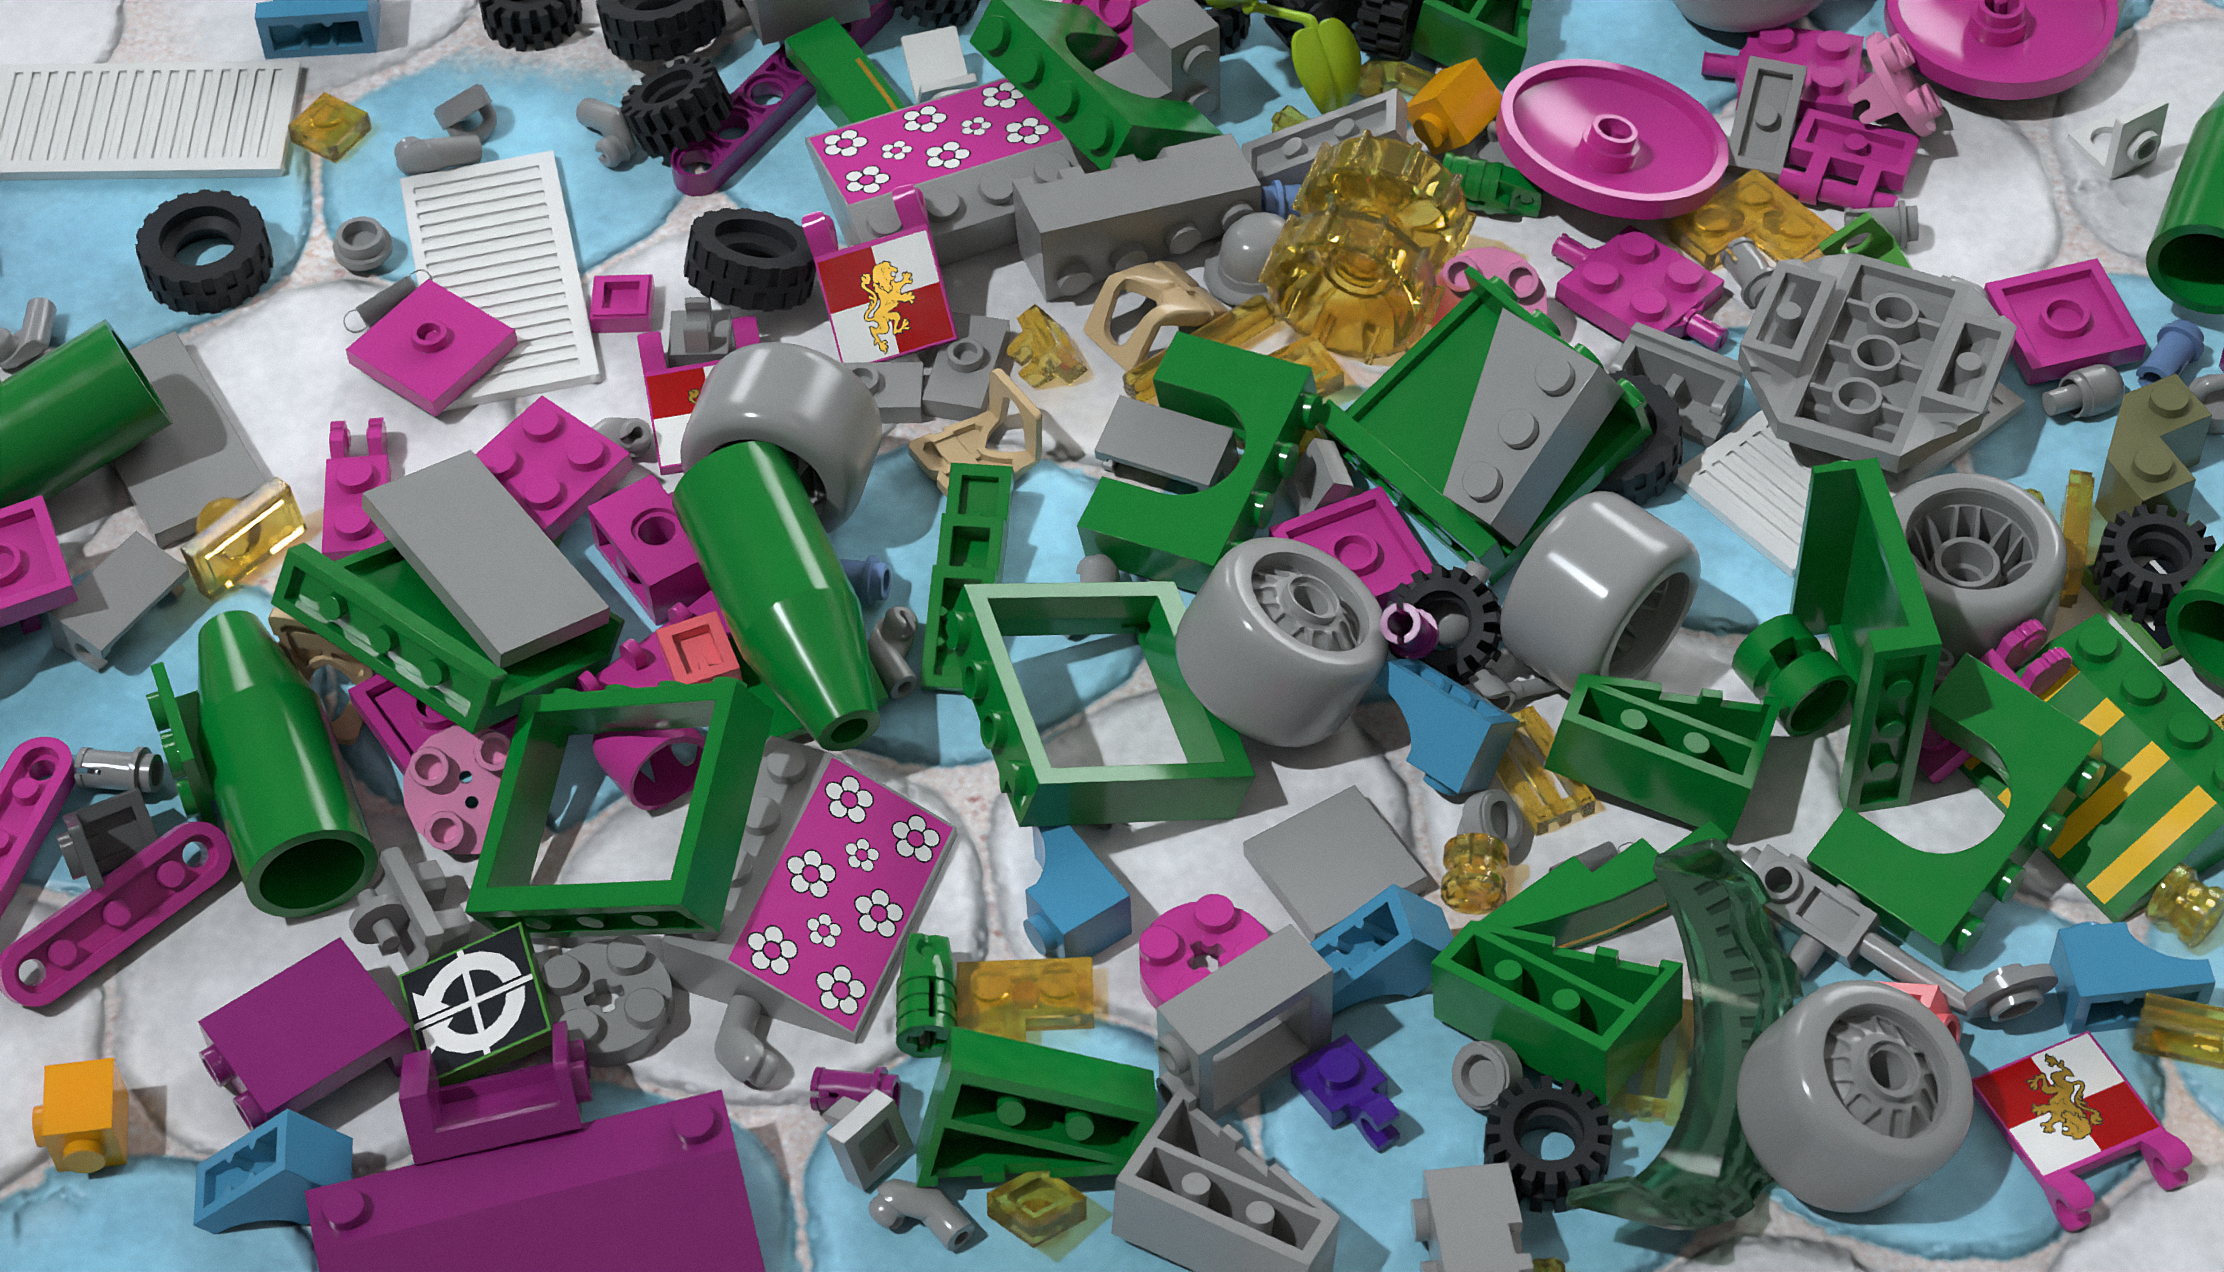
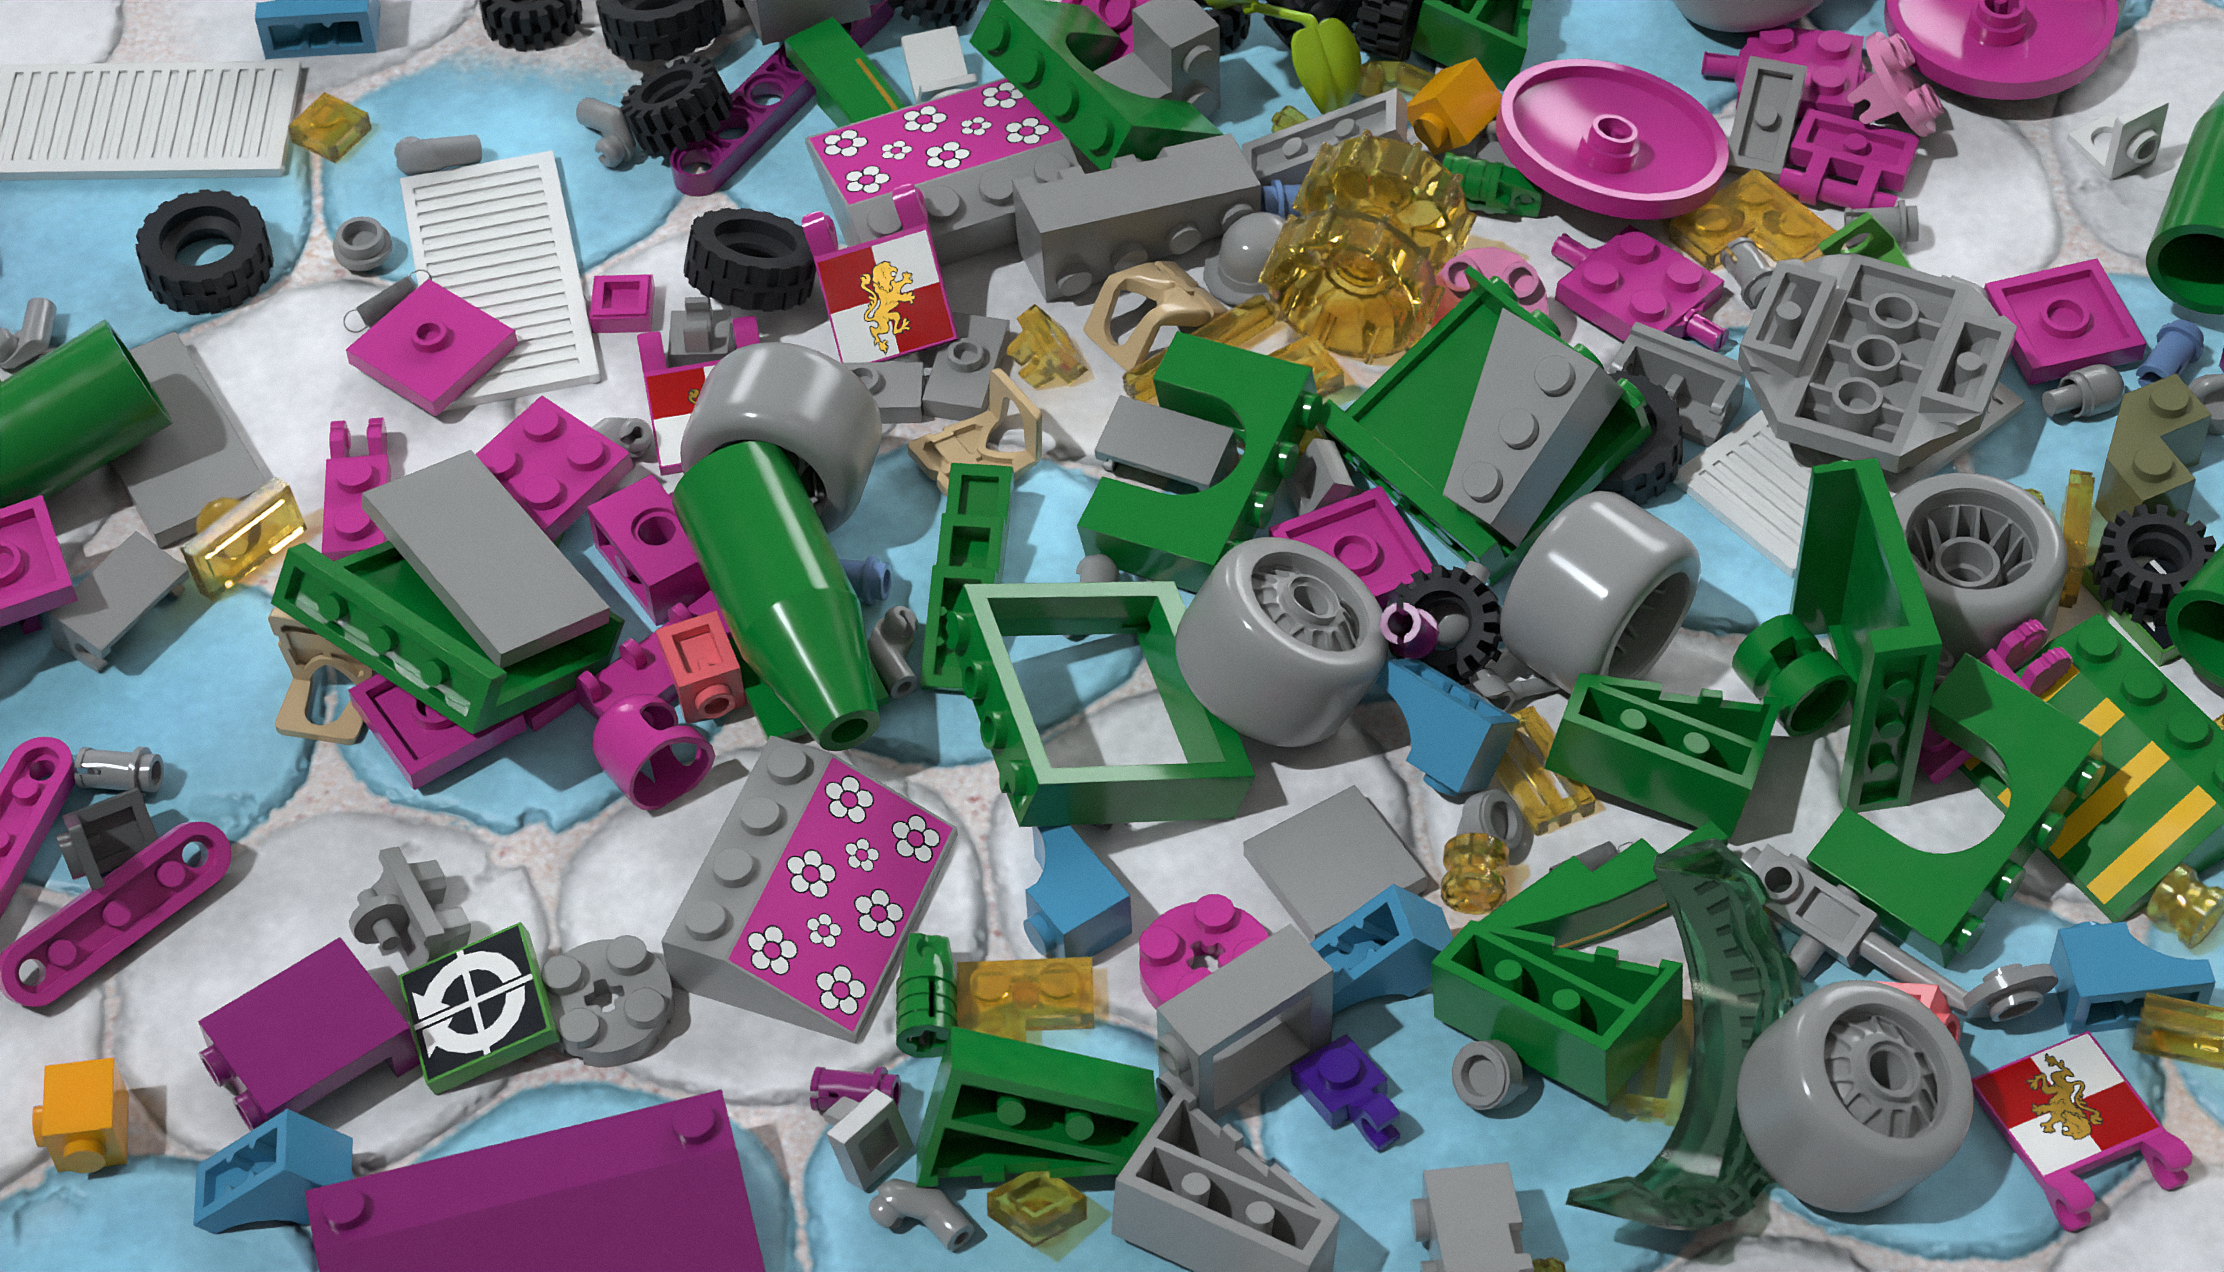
green piece [146,610,378,918] -> none
magenta panel [398,1021,593,1165] -> none
bright pink plate [403,725,512,855] -> none
light grey tile [433,83,497,142] -> none
green window [464,677,774,939] -> none
light grey arm [714,995,779,1087] -> none
black tyre [1483,1076,1613,1213] -> none

